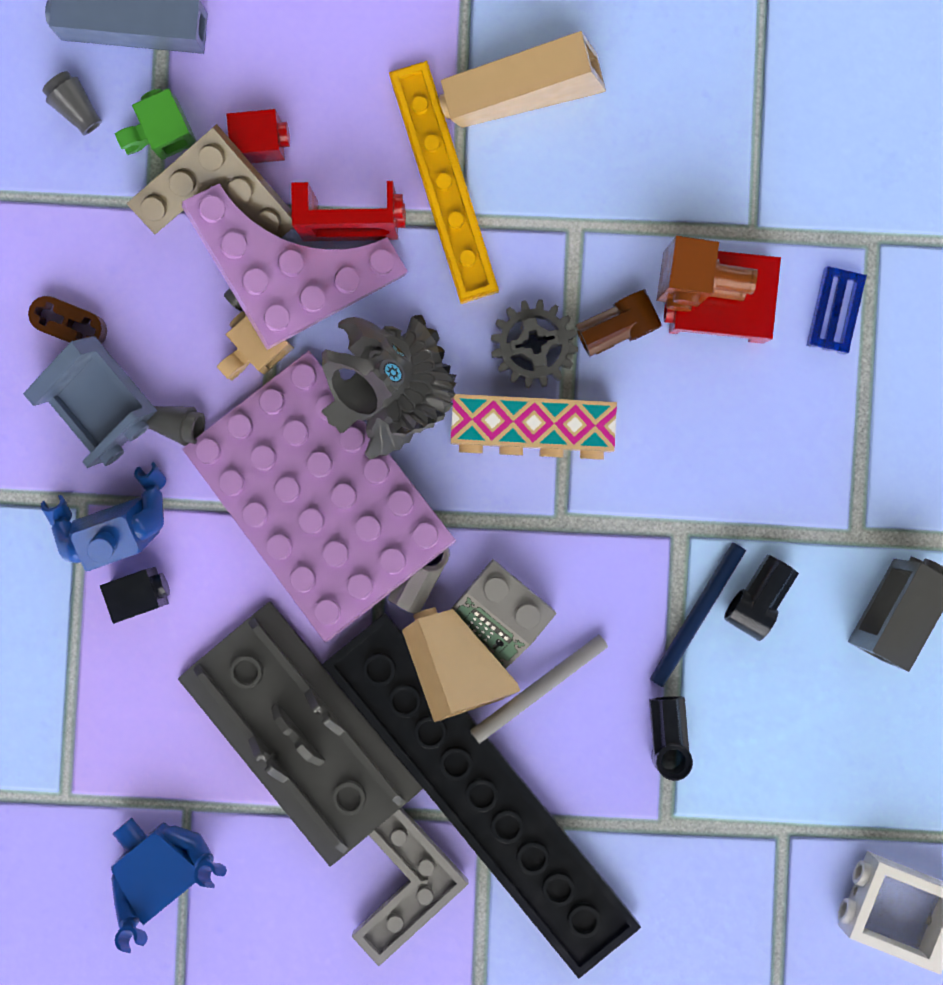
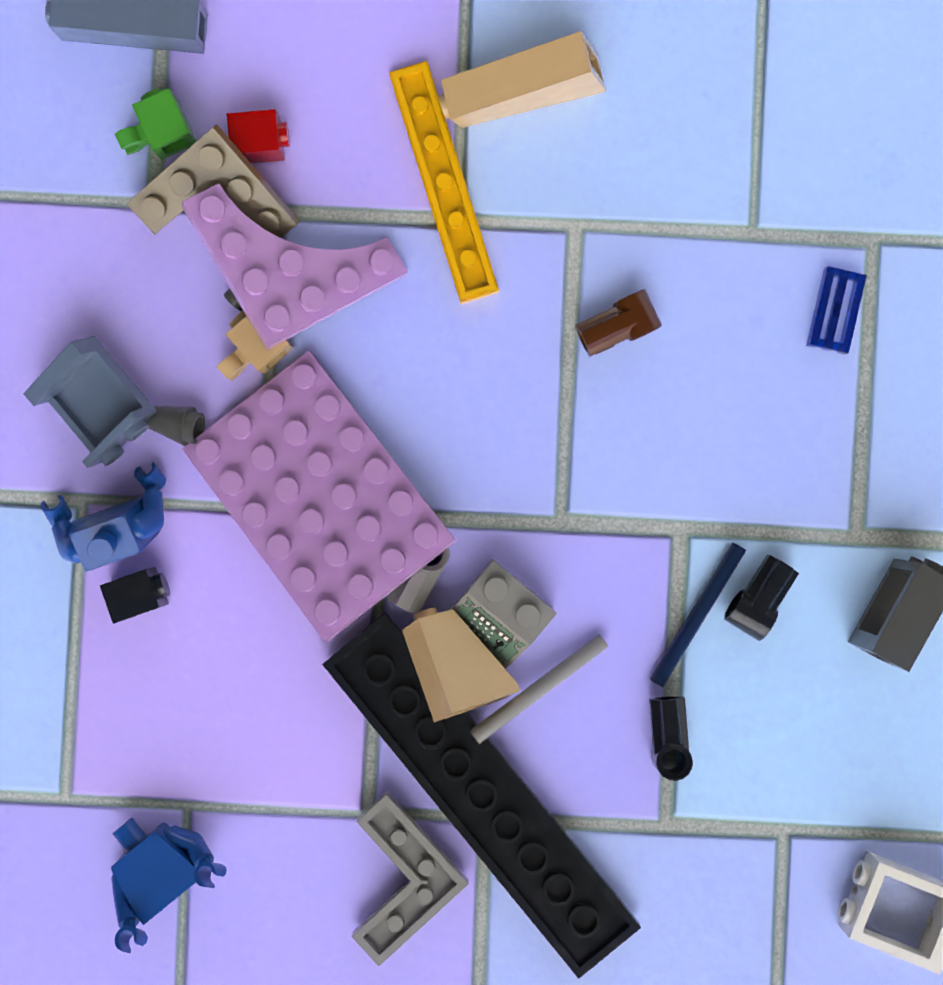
reddish brown beam [28,296,107,344] -> none
dark grey cone [42,71,102,136] -> none
dark grey hinge [178,601,423,867] -> none
red panel [291,181,406,242] -> none
dark grey piece [322,315,457,460] -> none
brick [451,394,617,460] -> none
dark grey gear [490,299,578,389] -> none
dark orange brick [656,236,758,311] -> none
red panel [663,251,781,344] -> none

